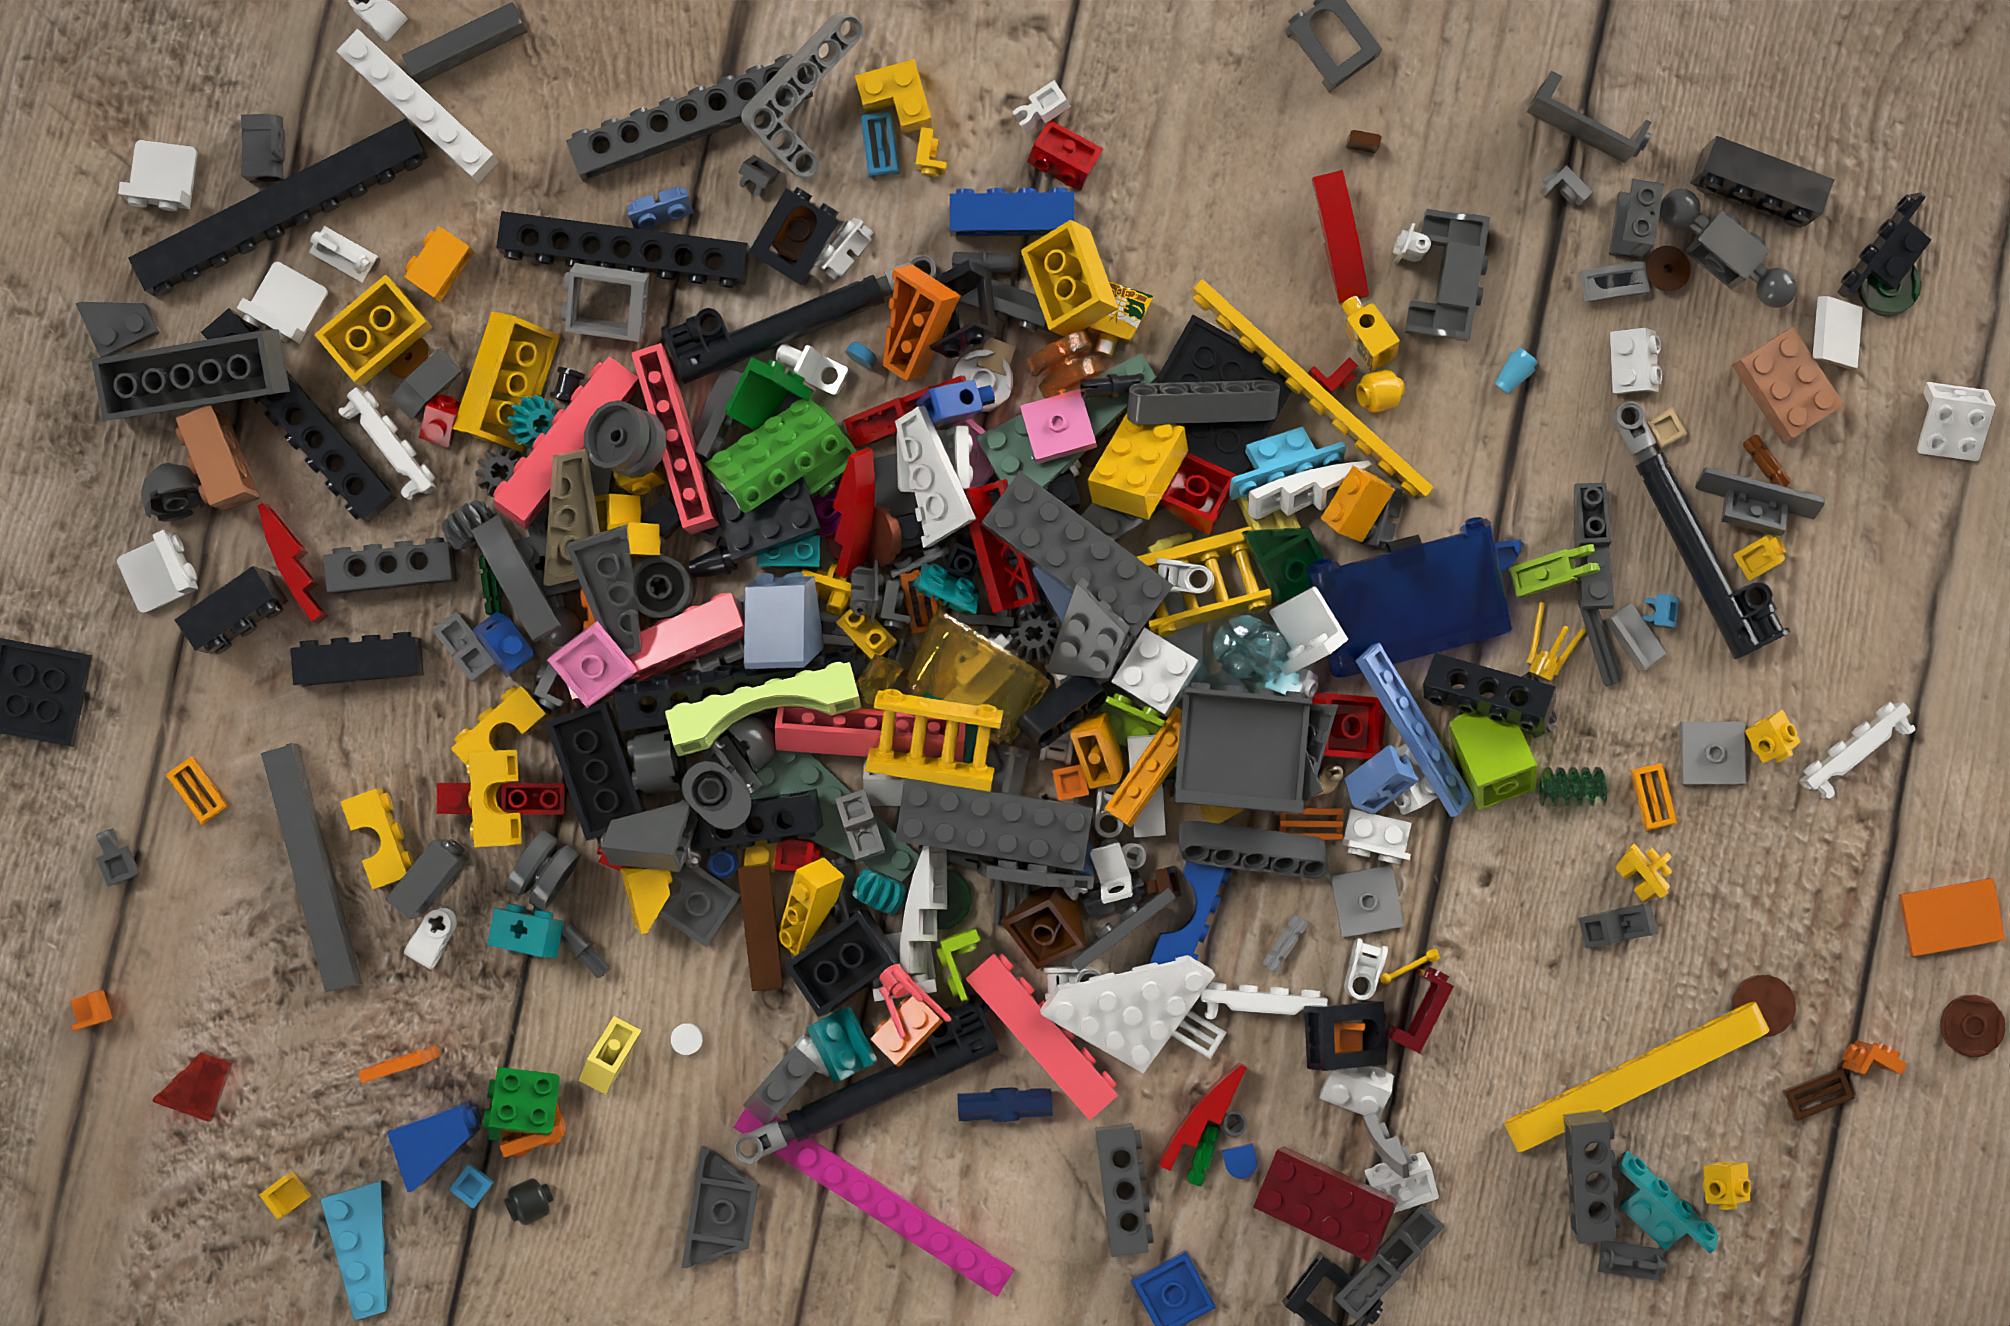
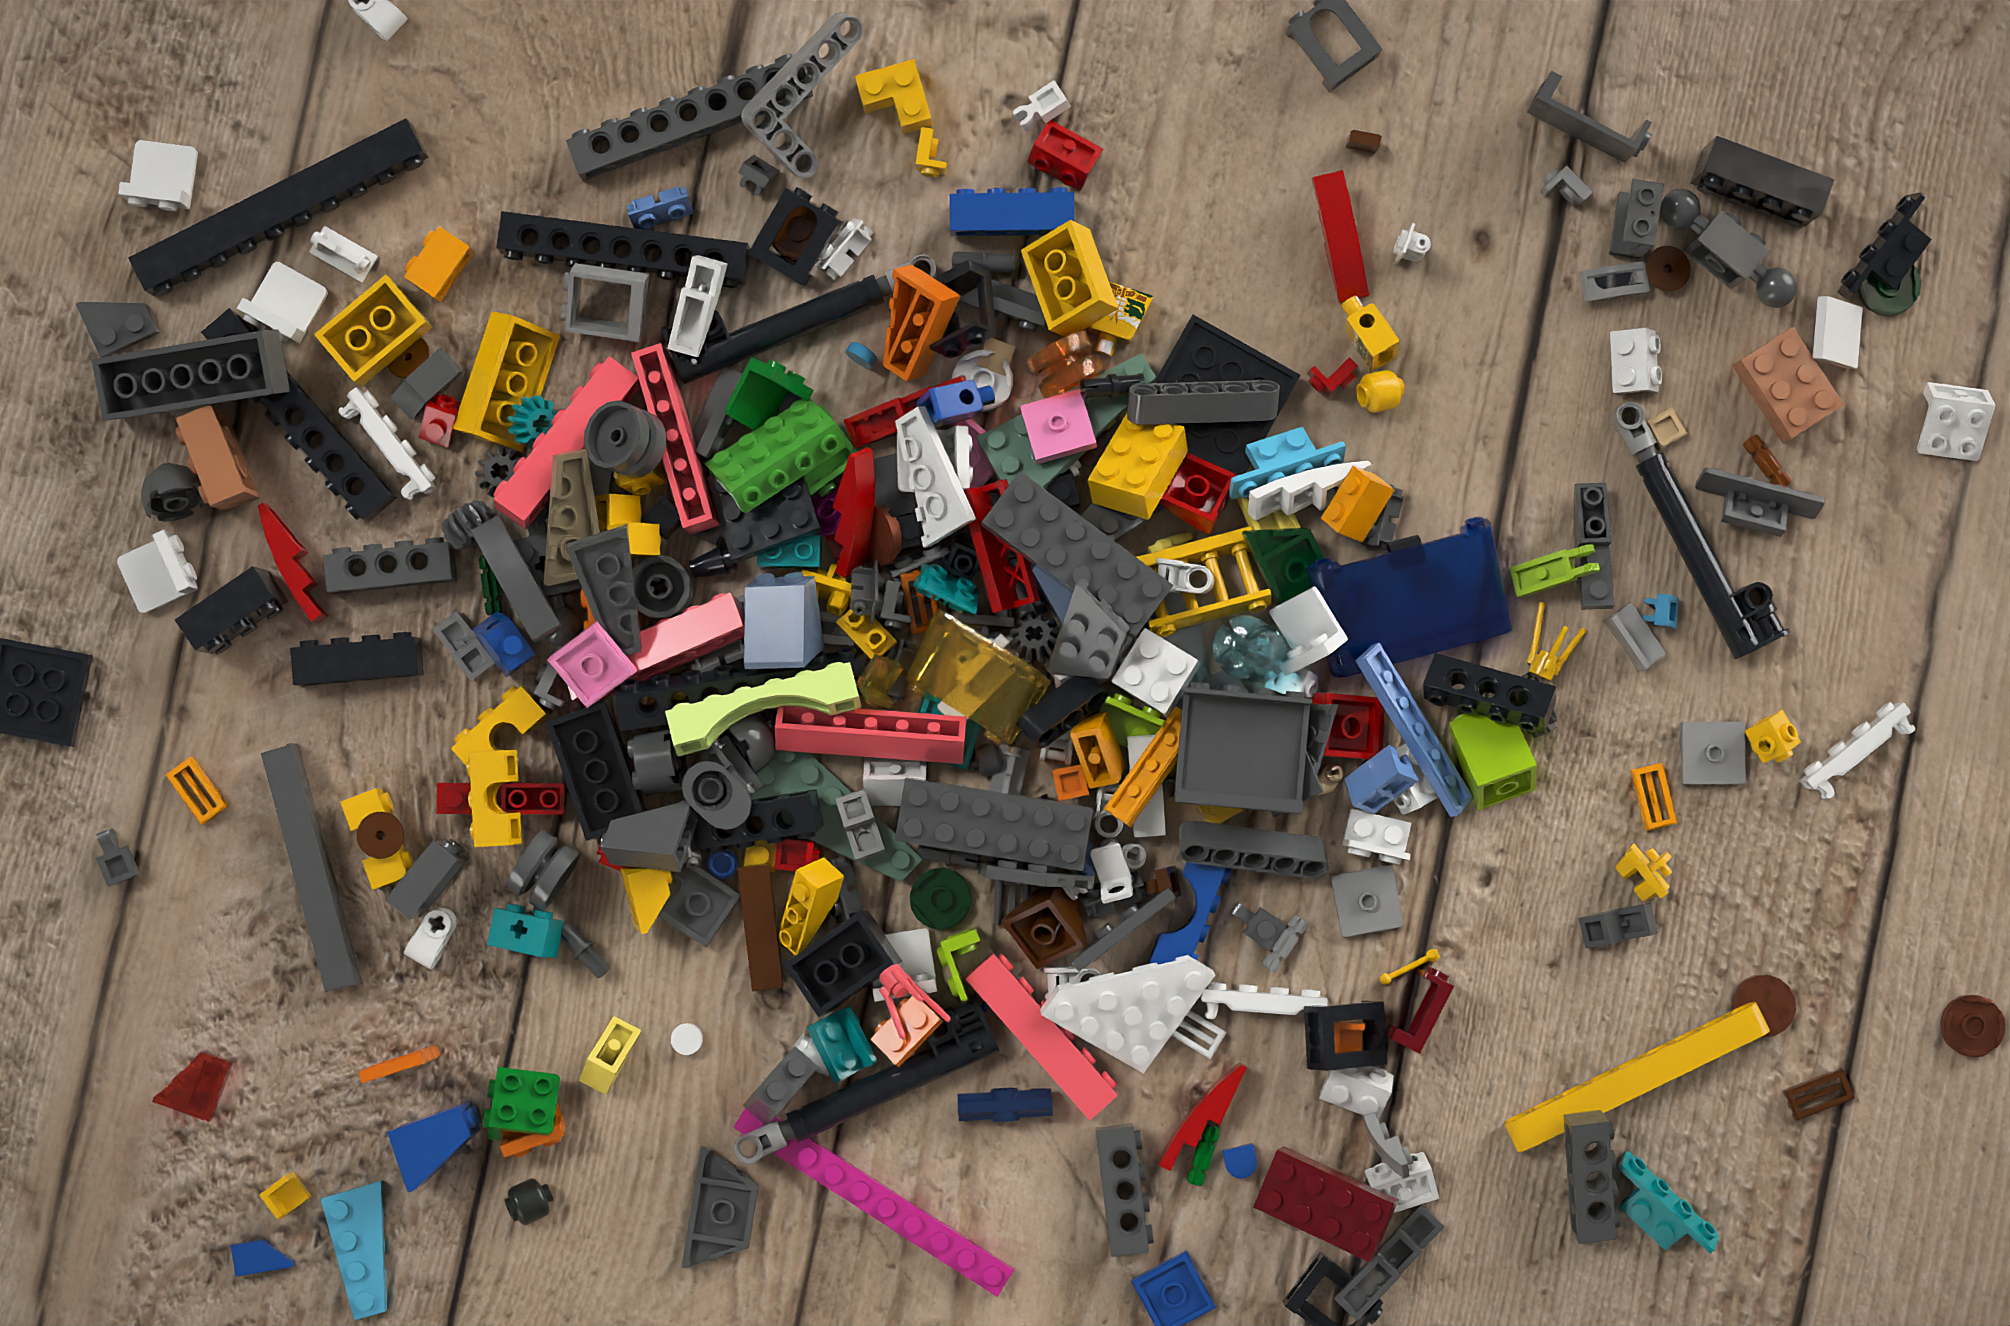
orange panel [70,989,113,1031] -> none
dark grey piece [241,114,285,182] -> none
white brick [336,29,499,184] -> none
dark grey panel [402,2,528,85] -> none
dark azure tile [448,1163,494,1209] -> none
black bush [550,367,585,404] -> none
white bracket [776,343,849,396] -> none
teal gear [852,869,907,914] -> none
dark azure tile [861,111,900,178] -> none
yellow fence [865,689,1003,792] -> none
white slope [899,846,947,974] -> none
yellow plate [1189,279,1434,498] -> none
dark grey hinge [1220,1111,1247,1137] -> none
orange tile [1280,808,1343,840] -> none
white piece [1344,938,1388,1000] -> none
dark grey bracket [1404,209,1490,342] -> none
blue tile [1489,539,1521,575] -> none
medium azure cone [1494,347,1538,394] -> none
clear green piece [1539,767,1607,806] -> none
dark grey axle [1578,600,1621,686] -> none
dark grey hinge [1598,1241,1667,1281] -> none
yellow brick [1703,1161,1751,1210] -> none
yellow bracket [1733,533,1786,581] -> none
orange bracket [1842,1040,1907,1076] -> none
orange tile [1898,878,2005,956] -> none
none -> blue tile [231,1239,295,1277]
none -> reddish brown piece [357,812,404,859]
none -> white slope [667,255,728,357]
none -> dark grey plate [1230,902,1287,951]

